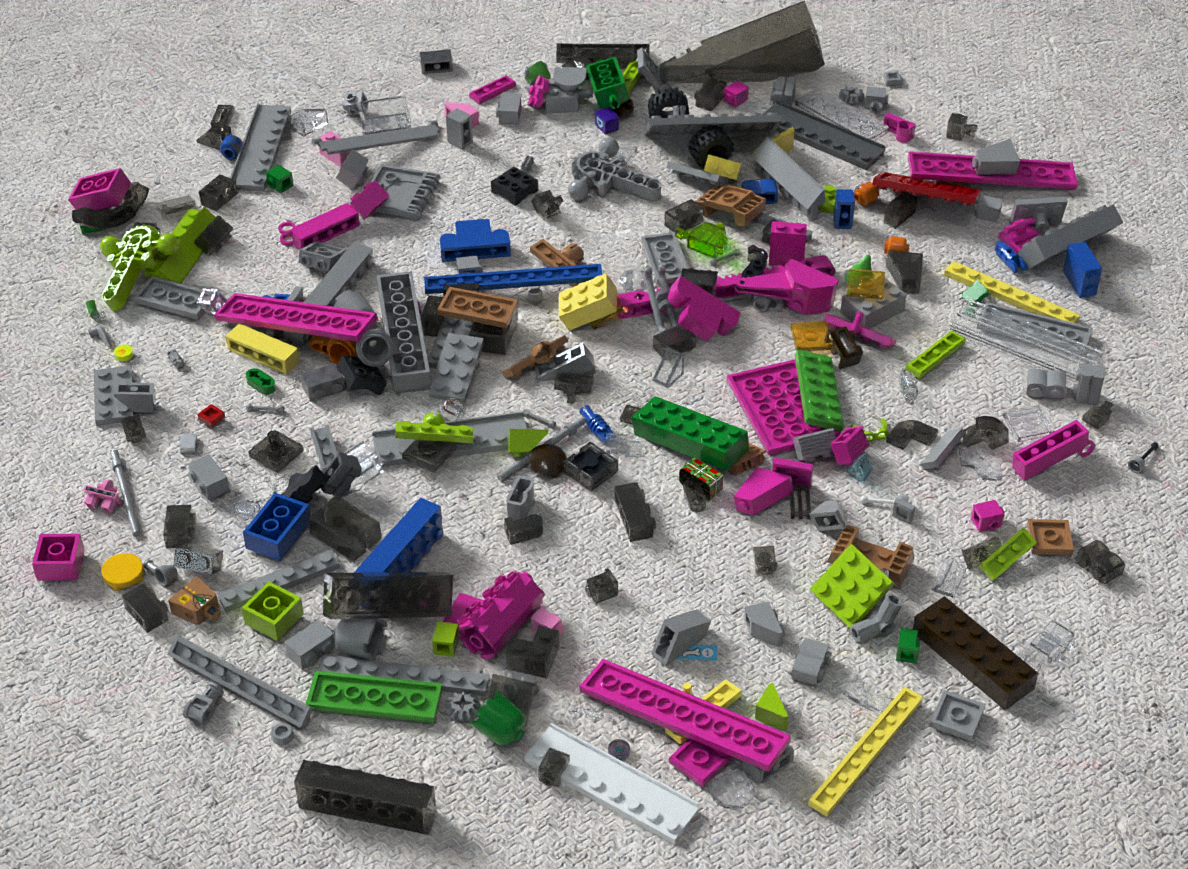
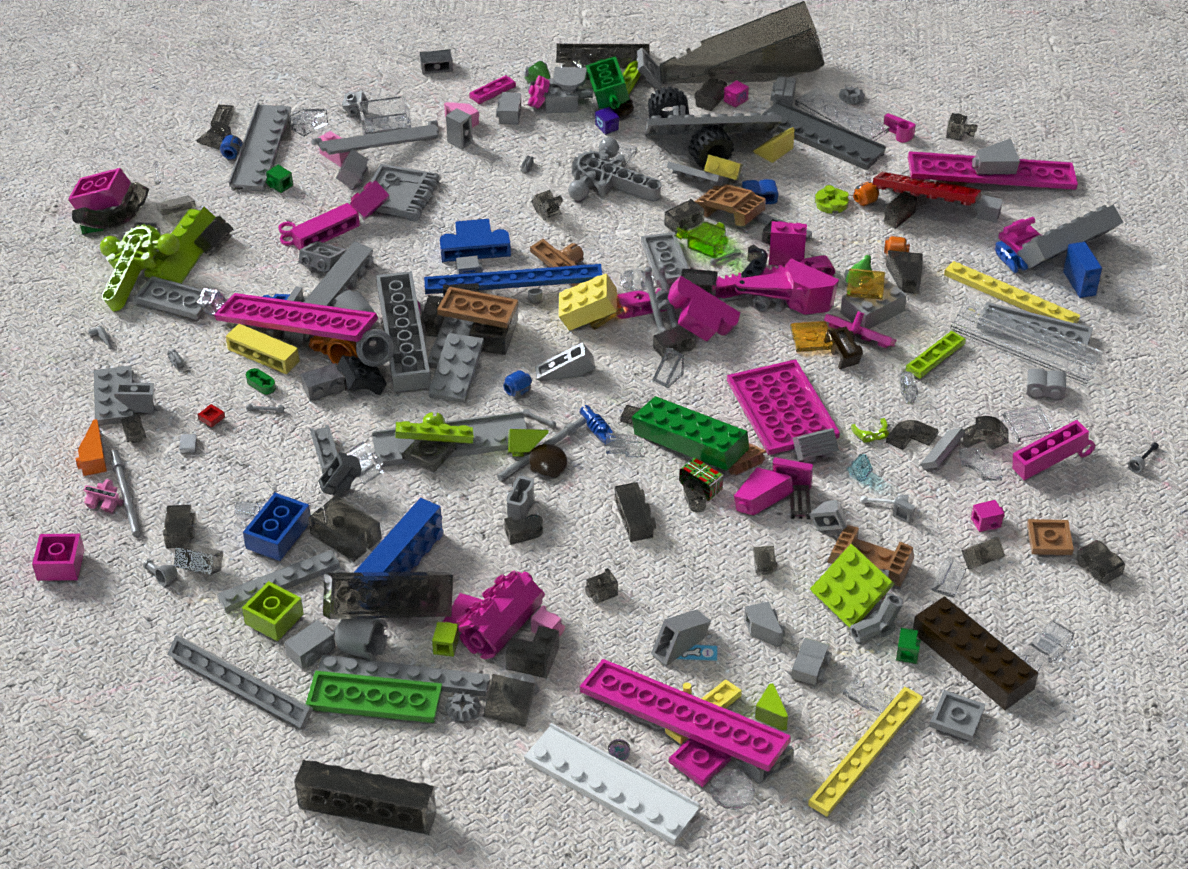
arm [86,300,107,323] -> none
yellow tile [101,553,144,591] -> none
neon yellow tile [114,345,133,362] -> none
clear smoke brick [122,583,169,633] -> none
medium nougat torso [168,577,221,625] -> none
light grey connector [183,682,224,725] -> none
light grey brick [188,454,230,500] -> none
clear smoke brick [199,174,238,212] -> none
clear smoke plate [248,430,304,473] -> none
light grey tile [271,723,294,745] -> none
black brick [281,465,326,504] -> none
clear head [438,398,468,421] -> none
green cylinder [470,690,526,746] -> none
black brick [491,167,538,206] -> none
medium nougat plate [502,335,569,378] -> none
clear smoke bracket [538,748,570,788] -> none
clear smoke hinge [554,372,594,403] -> none
piece [563,441,618,491] -> none
light grey slope [751,137,825,221] -> none
bright green plate [795,349,844,432] -> none
dark pink brick [830,426,870,466] -> none
blue brick [833,189,855,229] -> none
light grey brick [865,87,889,113] -> none
light grey tile [883,72,902,86] -> none
tile [961,280,991,308] -> none
lime plate [979,527,1037,581] -> none
light grey plate [1009,196,1068,232] -> none
light grey brick [1072,363,1105,406] -> none
clear smoke plate [1082,401,1113,429] -> none
none -> orange slope [76,419,107,476]
none -> blue head [503,370,532,398]

